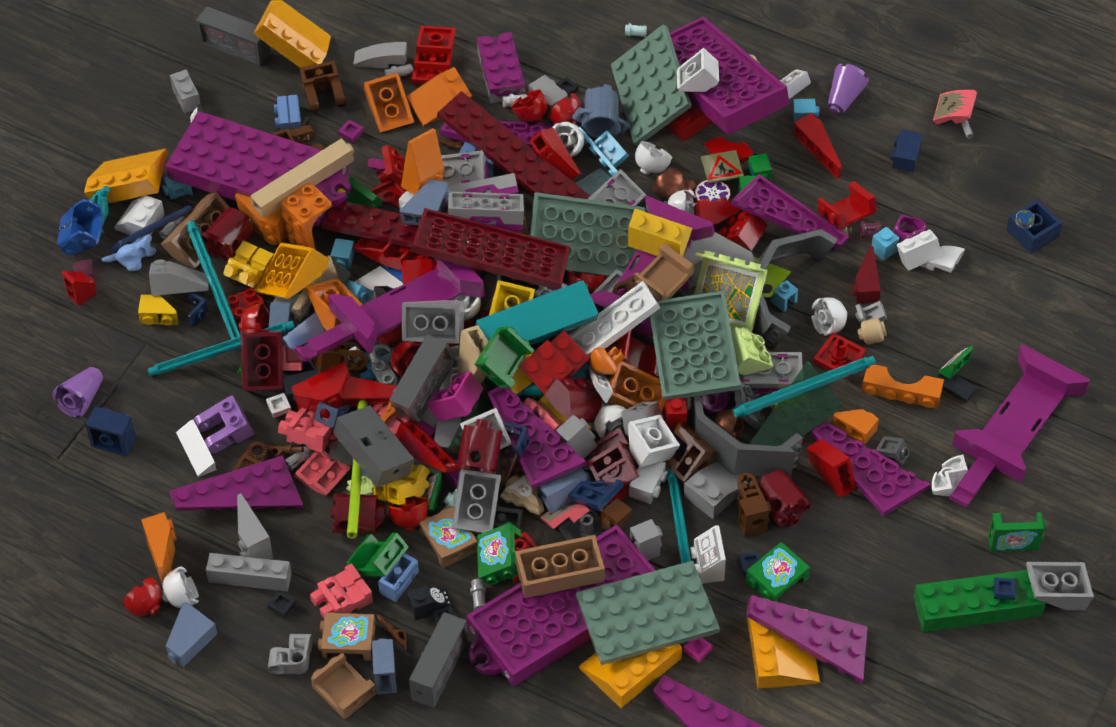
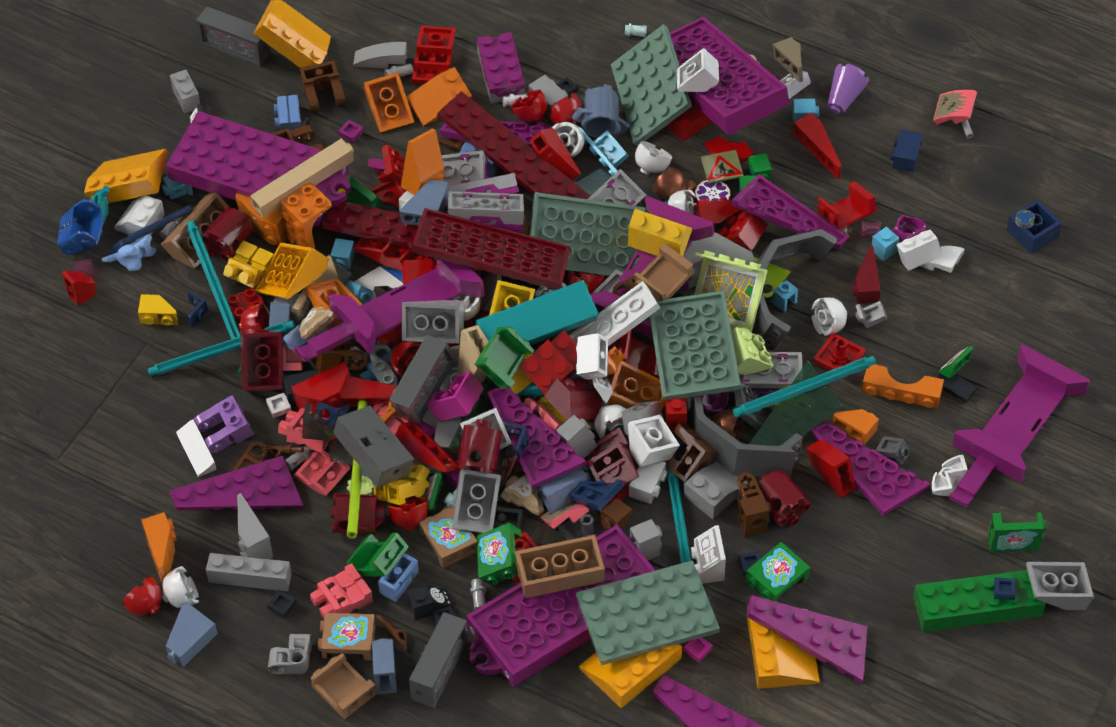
medium lavender cone [53,367,103,417] -> none
dark blue brick [85,406,136,457] -> none
light grey slope [149,260,209,296] -> none
tan head [858,318,887,345] -> none
none -> tan rock [299,307,334,340]
none -> clear smoke slope [302,402,335,441]
none -> white brick [576,334,608,380]
none -> dark tan slope [773,37,803,82]

